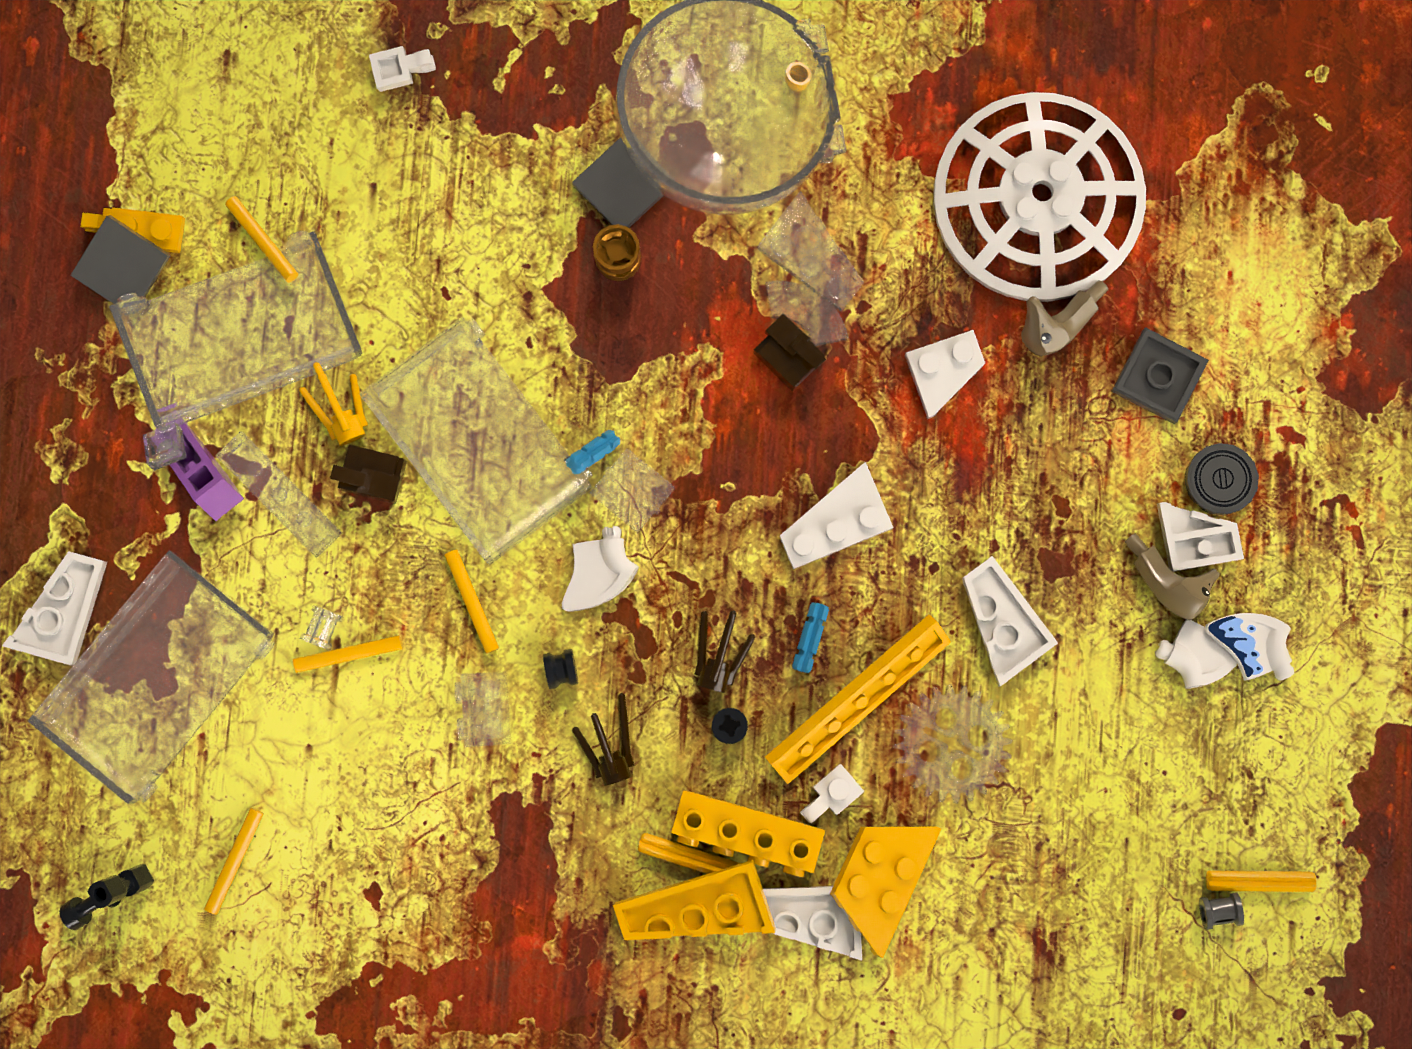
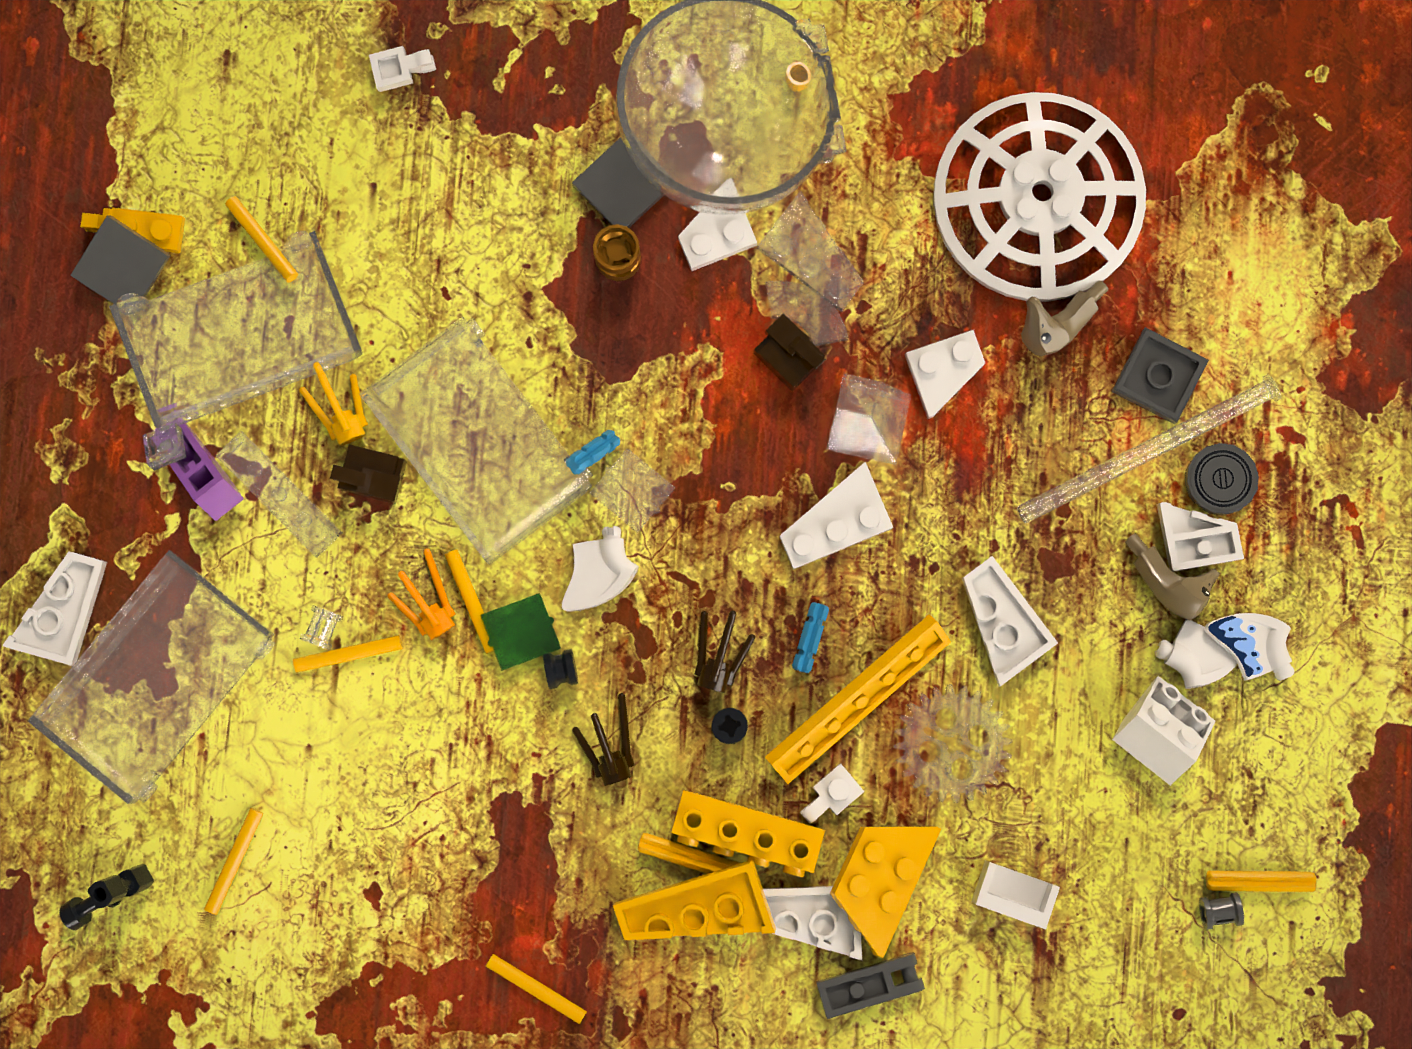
clear bracket [455,671,512,747] -> none
none -> light orange plant [387,548,456,641]
none -> clear green piece [480,593,561,671]
none -> yellow bar [486,954,587,1024]
none -> white wing [678,180,757,271]
none -> dark grey plate [816,952,925,1019]
none -> clear slope [826,373,911,465]
none -> white panel [971,860,1060,929]
none -> clear axle [1017,374,1281,523]
none -> white slope [1112,676,1215,786]

